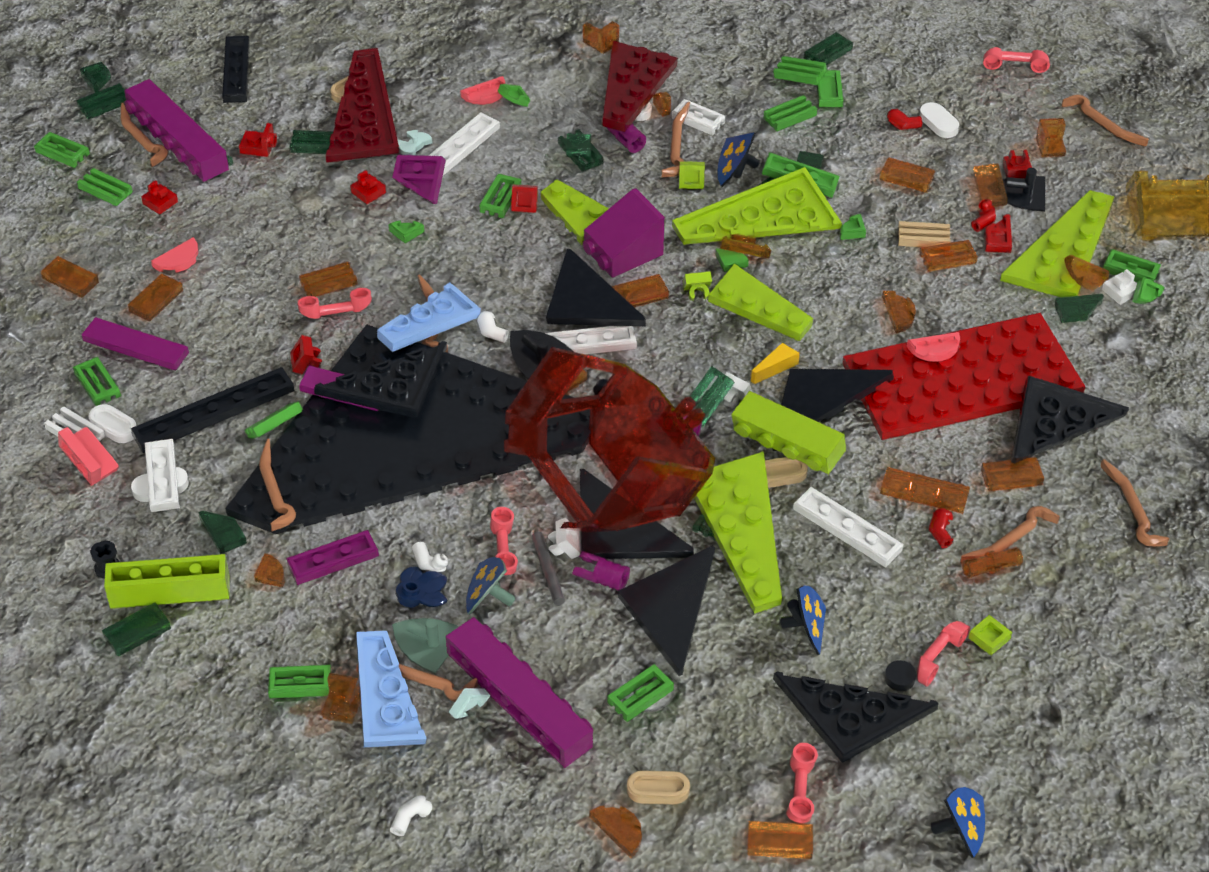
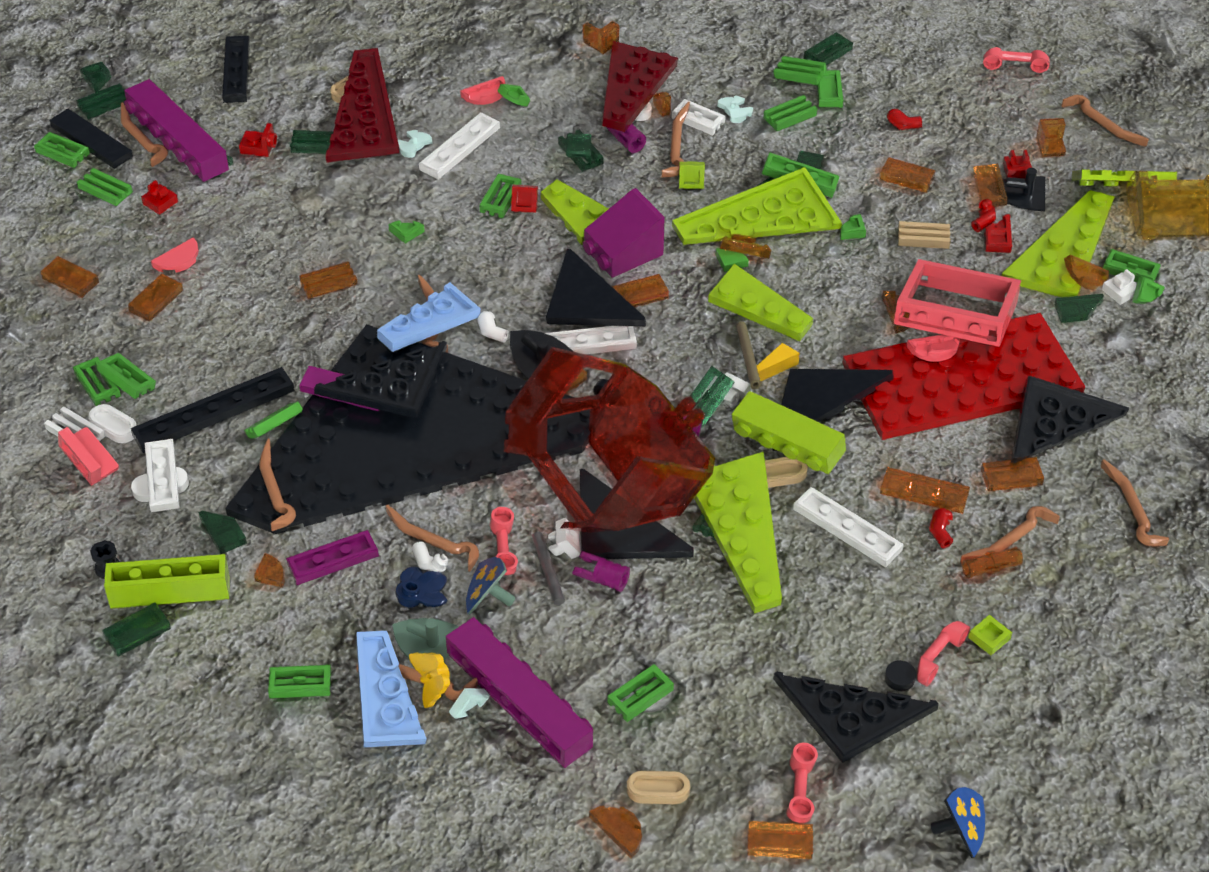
magenta tile [81,317,189,371] -> none
red tile [290,335,322,374] -> none
coral bar [298,288,372,319] -> none
clear orange panel [322,673,360,724] -> none
red tile [350,170,386,204] -> none
white arm [390,796,433,836] -> none
magenta wing [392,155,446,204] -> none
black tile [618,545,715,676] -> none
lime tile [682,271,712,301] -> none
shield [717,132,760,187] -> none
shield [780,586,826,655] -> none
clear orange tile [919,240,978,272] -> none
white tile [920,102,959,138] -> none
none -> black tile [49,109,133,169]
none -> bright green tile [97,353,156,399]
none -> nougat piece [386,505,479,572]
none -> yellow animal [409,652,450,708]
none -> light aqua piece [717,96,753,123]
none -> dark tan piece [736,322,761,389]
none -> coral window [894,259,1021,347]
none -> lime wing [1072,169,1177,187]

